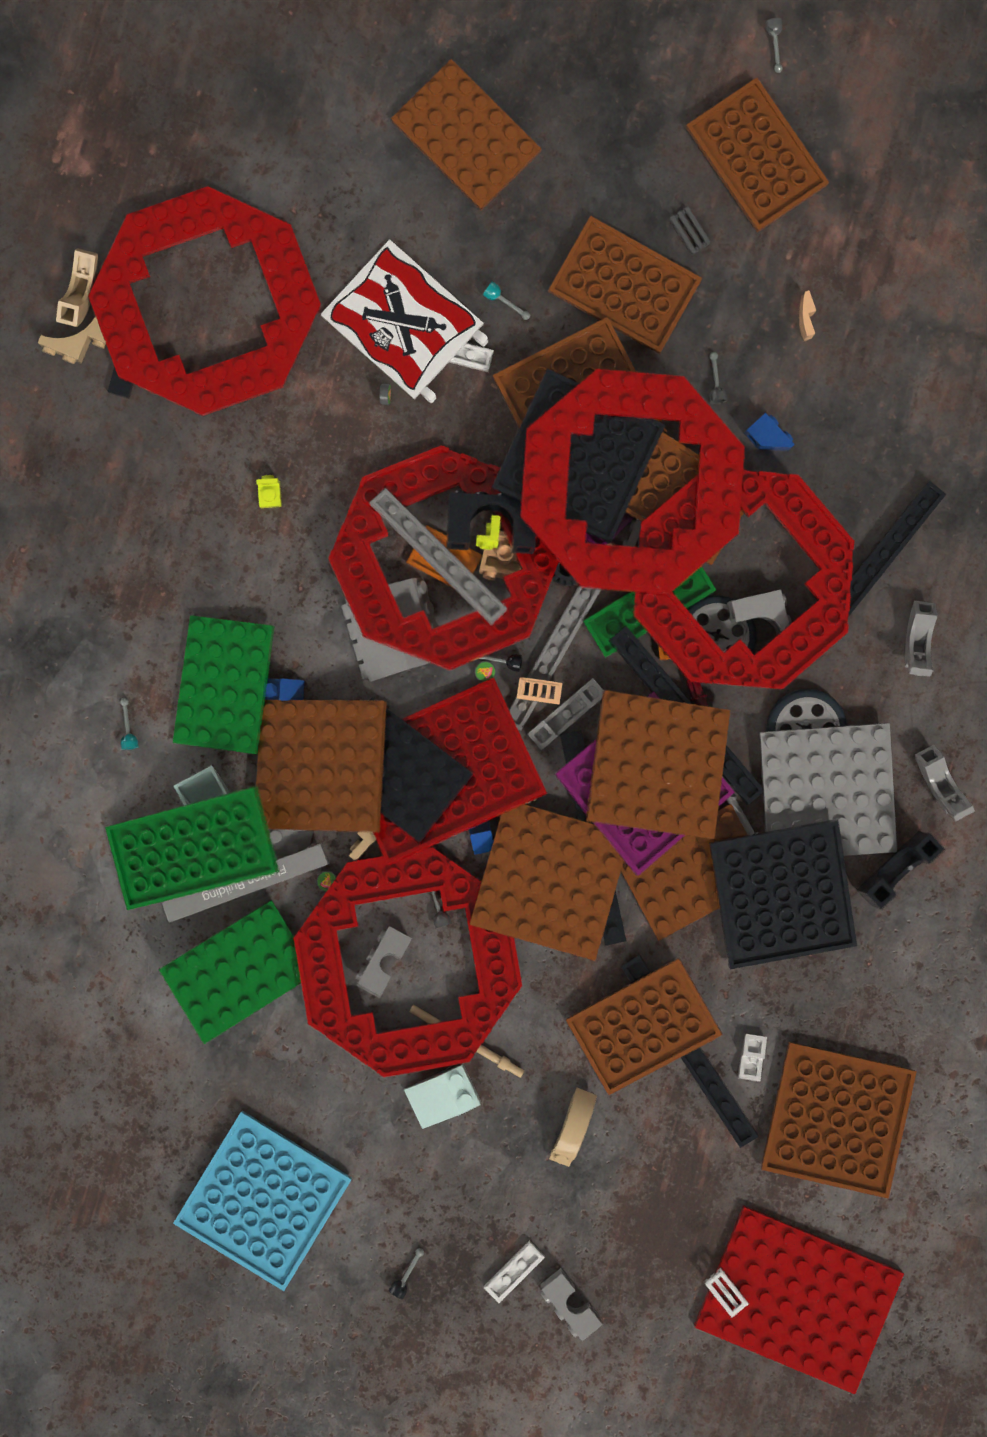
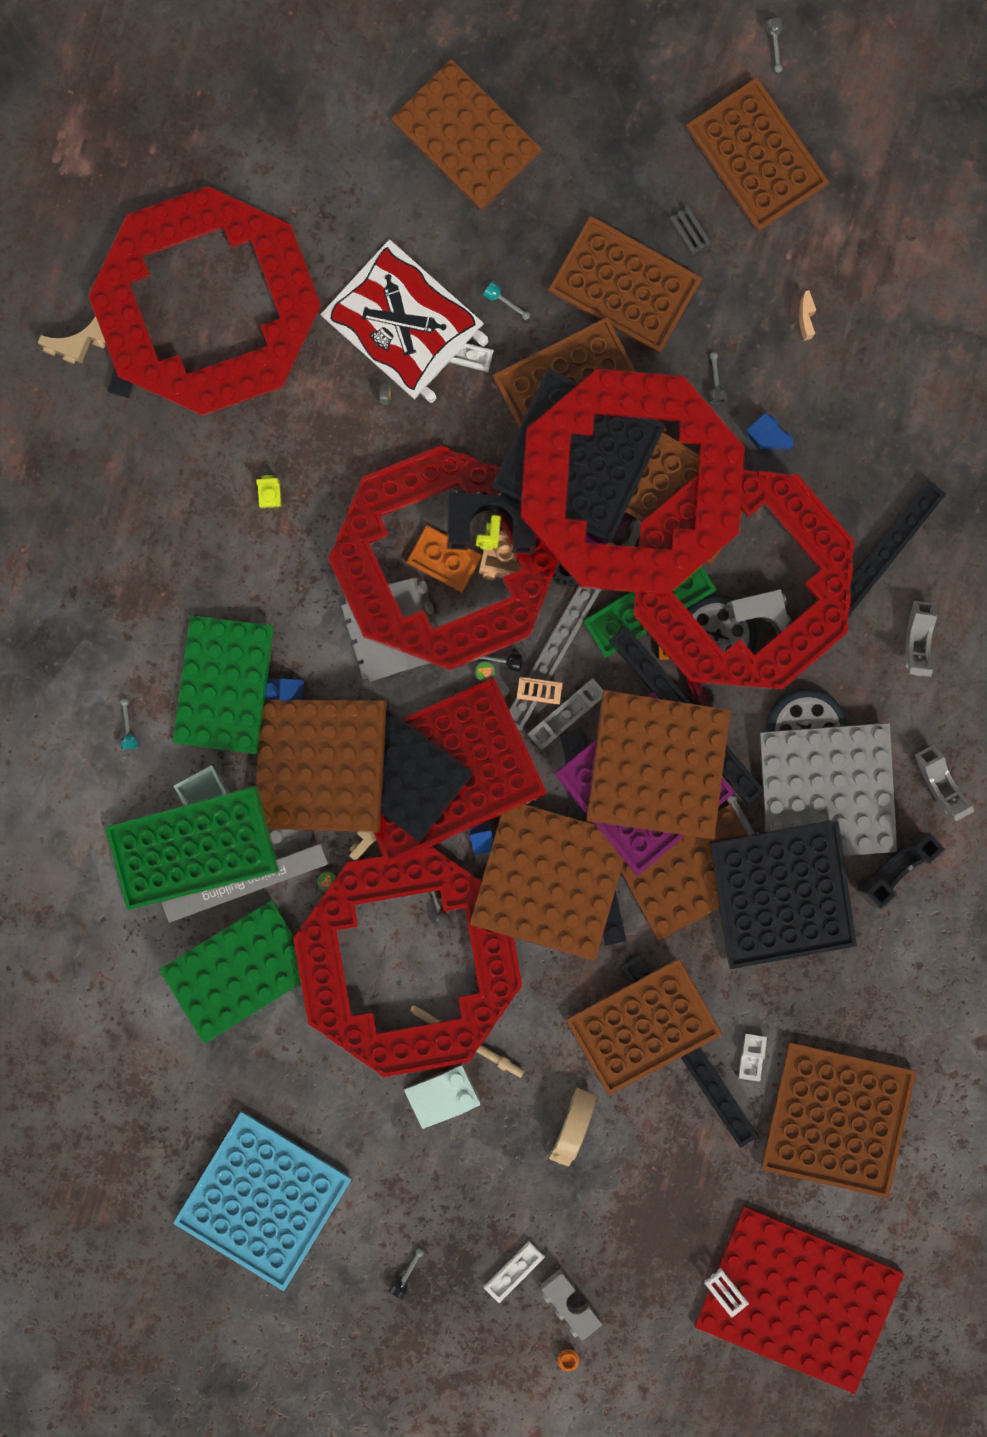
tan arch [56,248,98,327] -> none
light grey arch [356,926,412,998] -> none
light grey tile [370,488,507,625] -> none
none -> orange plate [558,1349,579,1372]

